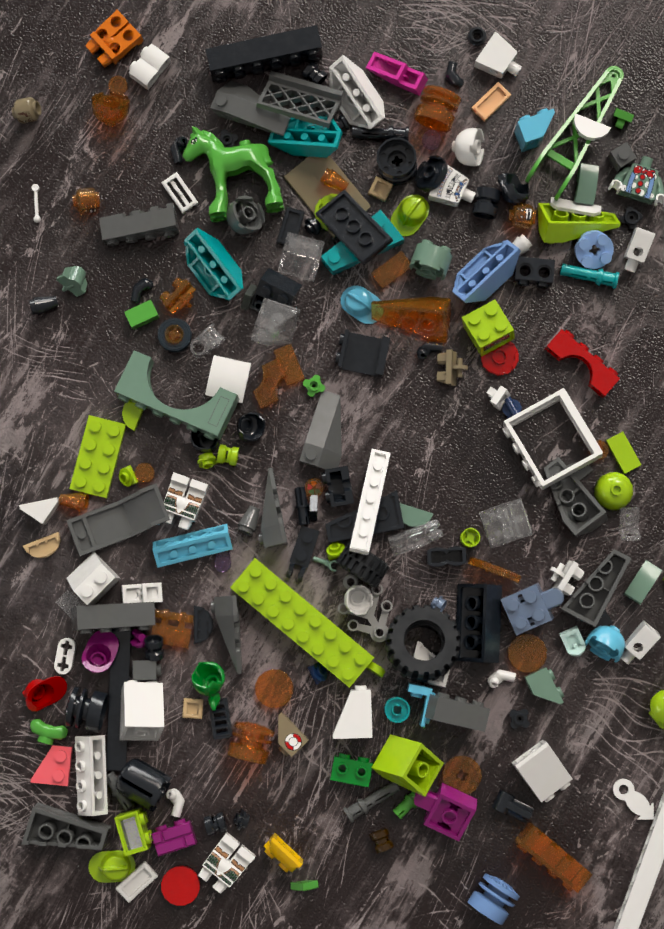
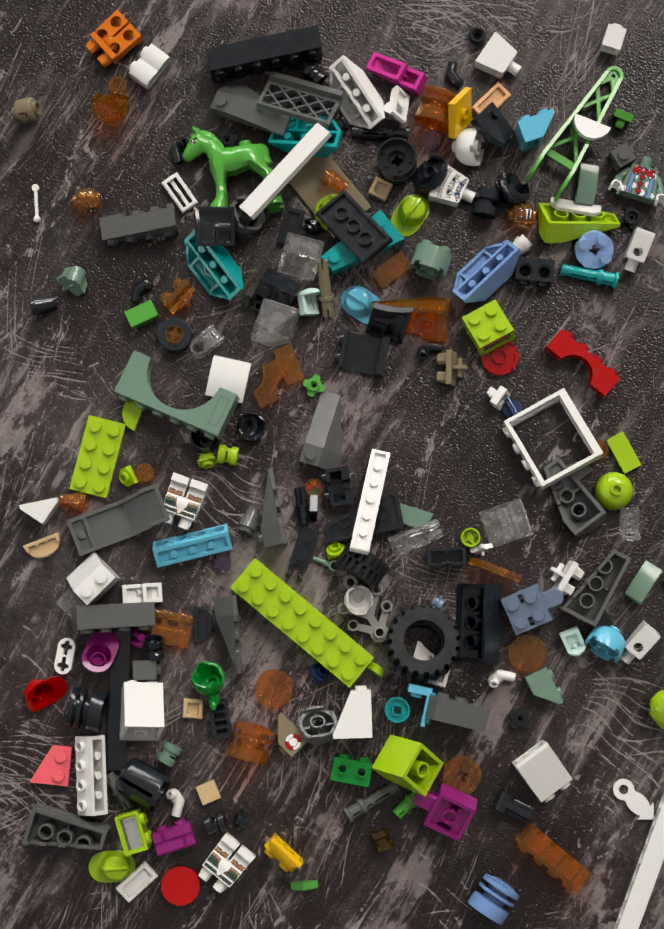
bright green piece [30,719,68,745] -> none
none -> sand green wheel [156,741,183,767]
none -> black plate [193,206,235,246]
none -> tan tile [196,779,221,805]
none -> white tile [239,123,332,220]
none -> light aqua plate [297,288,321,316]
none -> dark grey cylinder [298,706,337,745]
none -> dark tan pin [316,259,335,318]
none -> black plate [366,302,414,345]
none -> white slope [384,85,410,124]
none -> yellow plate [448,87,472,139]
none -> black plate [470,102,515,147]
none -> white piece [470,543,493,557]
none -> white brick [599,23,627,56]

